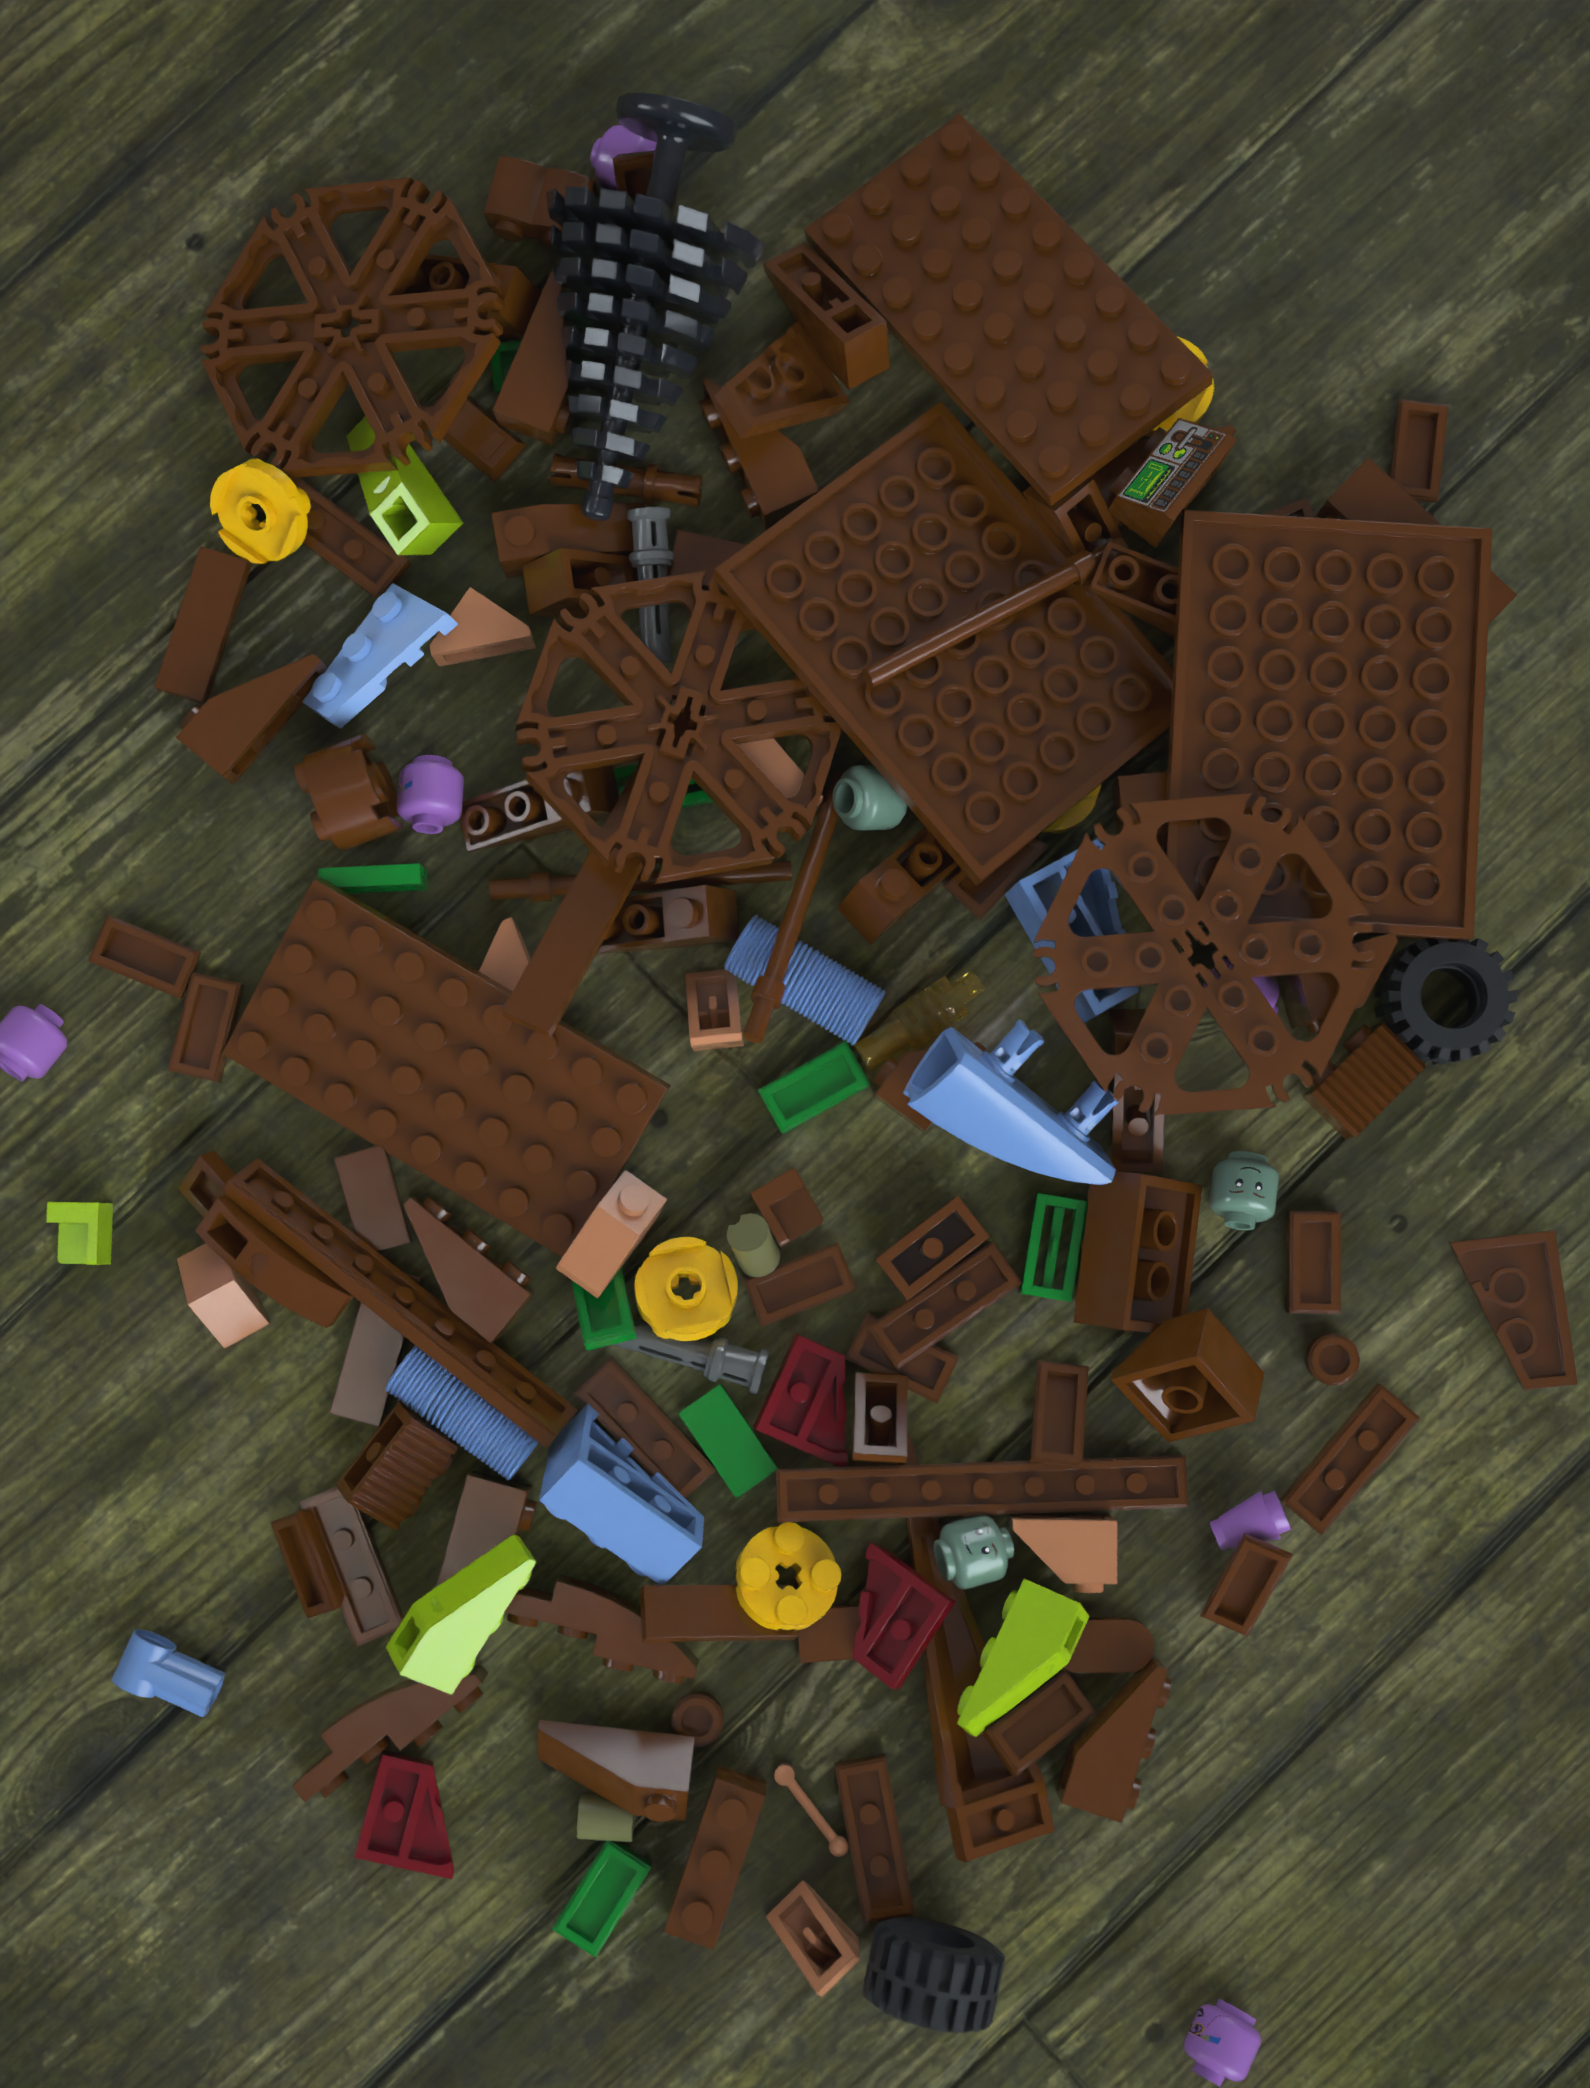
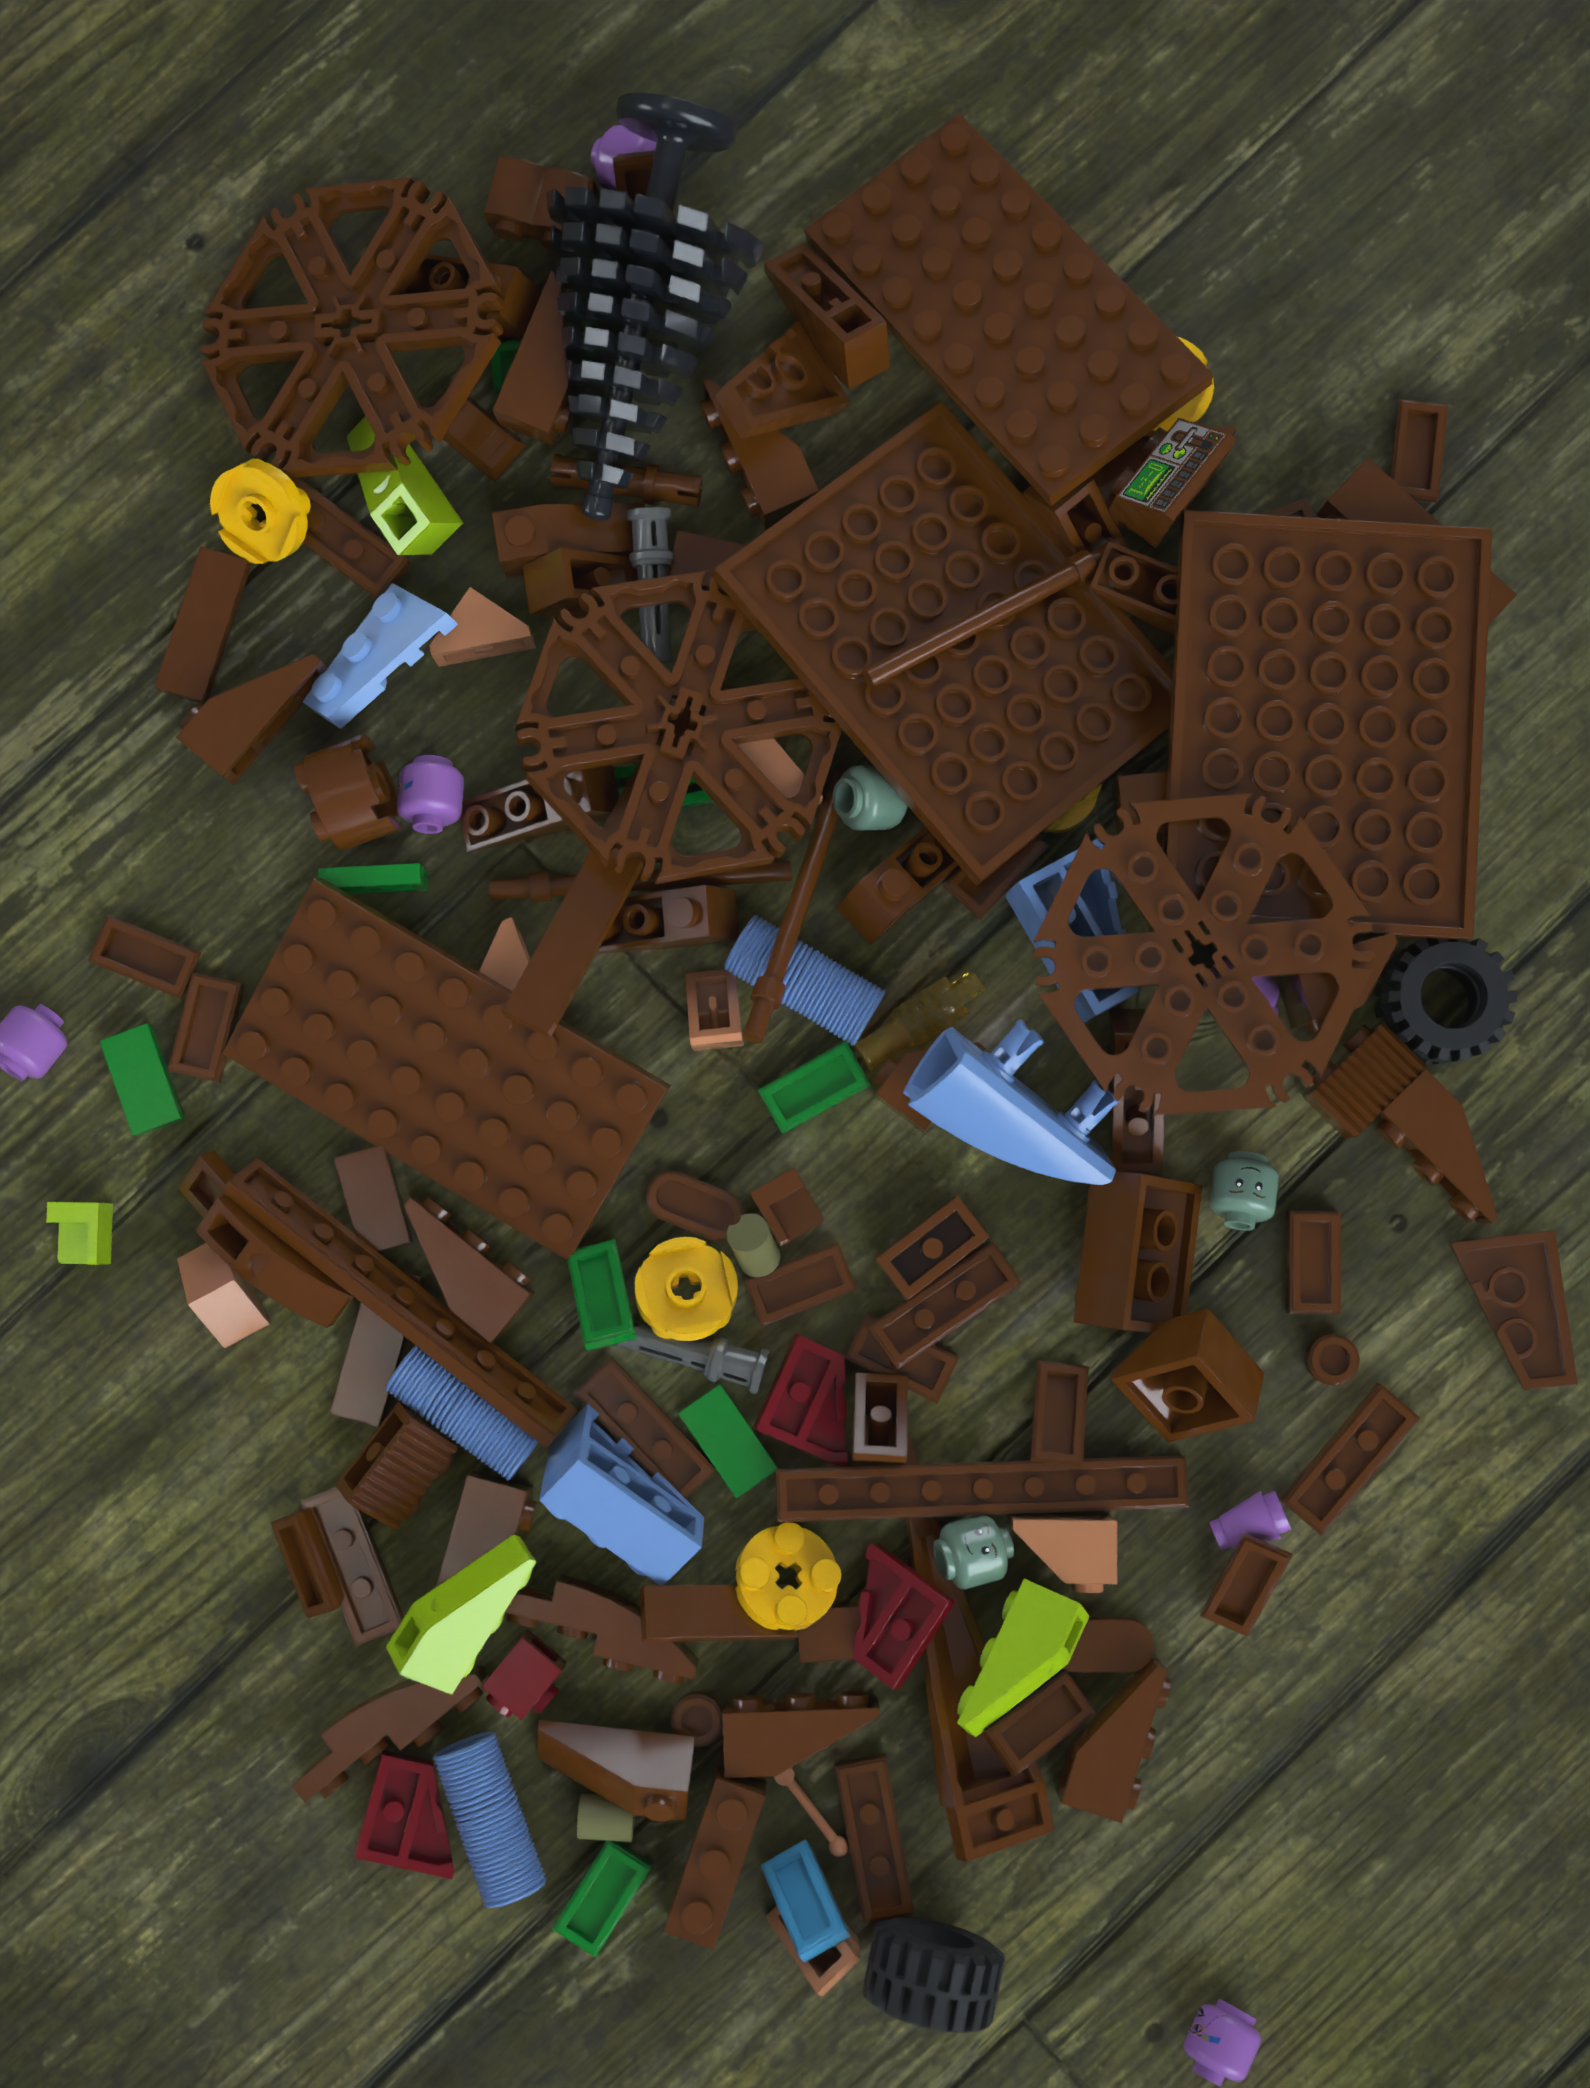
medium blue piece [111,1629,226,1717] -> none
nougat slope [556,1170,667,1298] -> none
green tile [1019,1193,1088,1302] -> none
none -> green tile [100,1023,185,1137]
none -> medium blue piece [433,1731,547,1908]
none -> dark red brick [481,1629,567,1721]
none -> reddish brown tile [646,1171,744,1241]
none -> reddish brown slope [722,1691,880,1778]
none -> dark azure tile [760,1839,851,1963]
none -> reddish brown slope [1375,1069,1498,1223]

